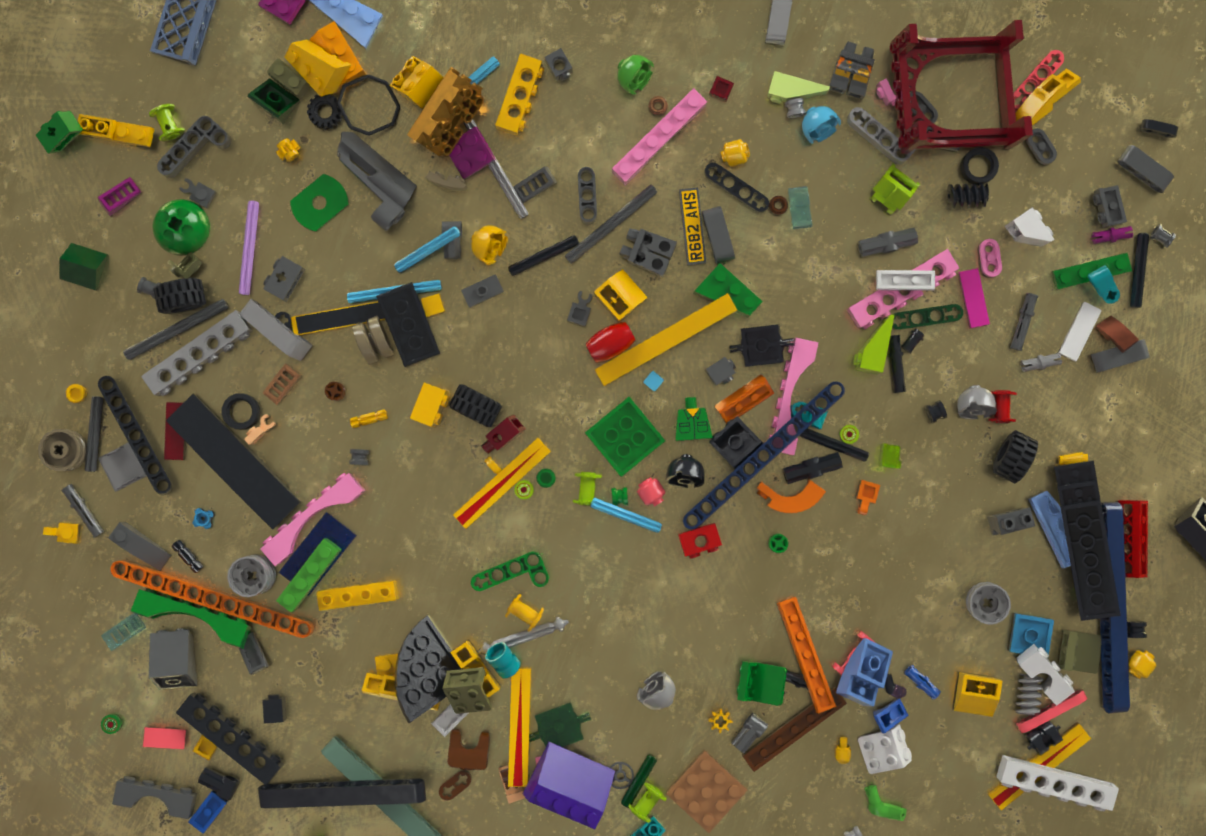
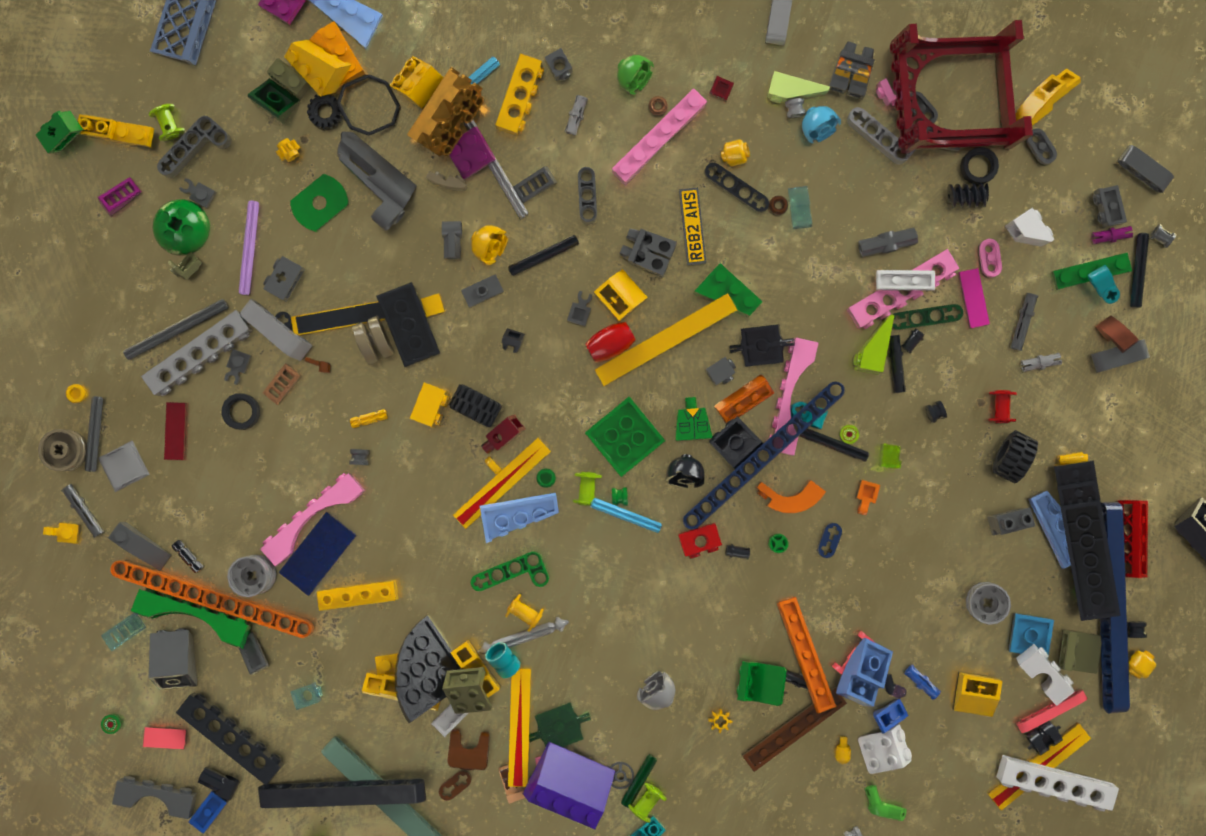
dark green slope [59,243,108,291] -> none
black beam [98,376,172,496] -> none
dark grey bush [137,277,161,299] -> none
black tyre [153,278,206,314] -> none
black slope [166,393,301,530] -> none
dark azure plate [192,508,214,529] -> none
yellow tile [193,735,218,761] -> none
light nougat plate [244,414,276,445] -> none
black brick [262,694,287,724] -> none
bright green brick [276,538,342,613] -> none
reddish brown wheel [325,381,346,401] -> none
medium azure axle [347,280,441,304] -> none
medium azure axle [394,227,460,272] -> none
lime tile [514,480,534,499] -> none
dark grey axle [565,185,657,263] -> none
coral head [637,477,665,507] -> none
medium azure piece [643,371,664,391] -> none
medium nougat plate [666,750,748,833] -> none
dark grey beam [702,206,735,264] -> none
dark grey piece [731,713,768,753] -> none
black piece [783,452,843,484] -> none
lime piece [870,163,920,215] -> none
light grey cylinder [957,385,997,420] -> none
coral beam [1014,50,1064,111] -> none
light grey piece [1015,674,1043,715] -> none
white tile [1058,302,1102,362] -> none
black beam [1140,119,1178,138] -> none
none -> dark grey plate [224,349,252,385]
none -> clear light blue brick [290,682,323,710]
none -> dark orange hand [304,357,330,373]
none -> light blue wing [480,493,559,543]
none -> black tile [501,328,525,353]
none -> light grey pin [564,95,588,135]
none -> black pin [725,544,750,560]
none -> dark blue beam [817,523,842,558]

